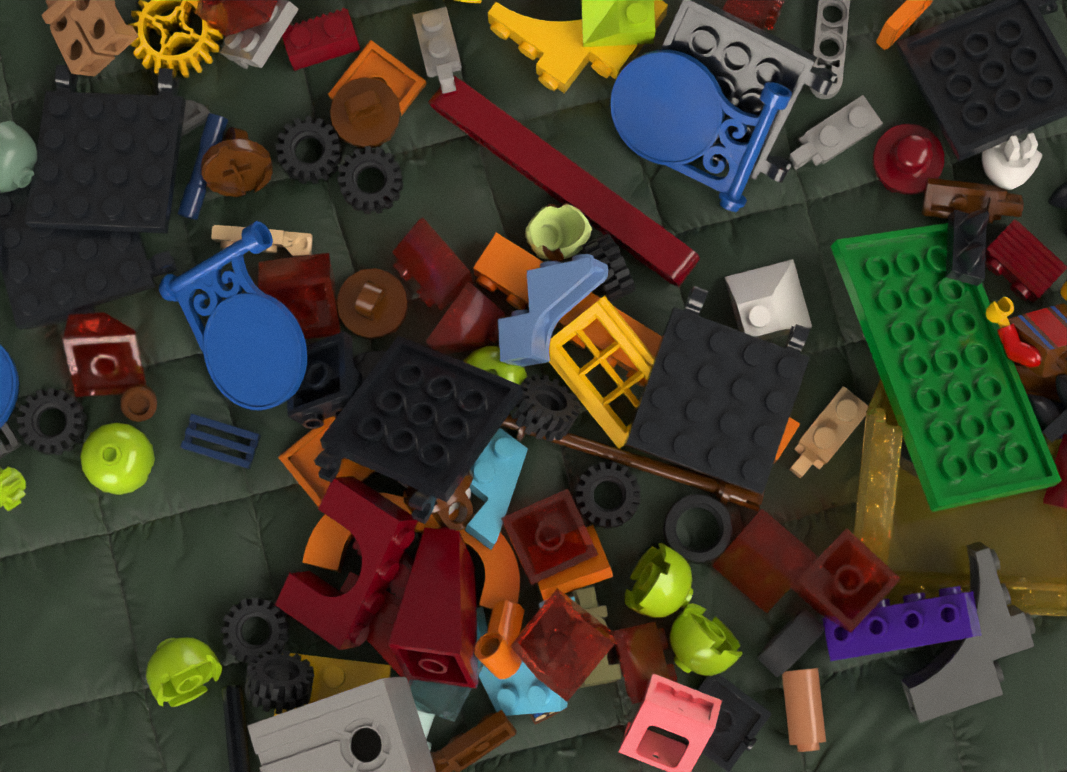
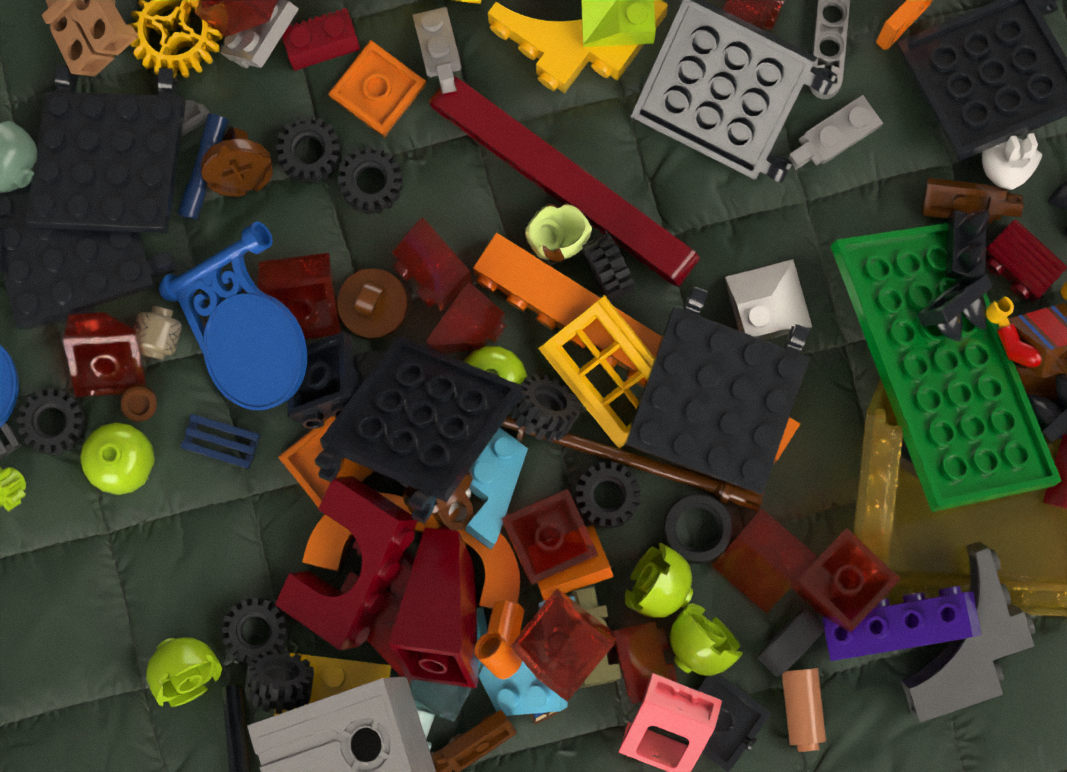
tan hinge [211,225,313,257] -> none
reddish brown tile [330,77,401,149] -> none
medium blue arch [498,254,608,367] -> none
blue piece [610,50,792,212] -> none
tan hinge [789,386,872,478] -> none
dark red plate [873,124,944,194] -> none
none -> dark tan head [131,306,182,360]
none -> black tile [917,274,993,342]

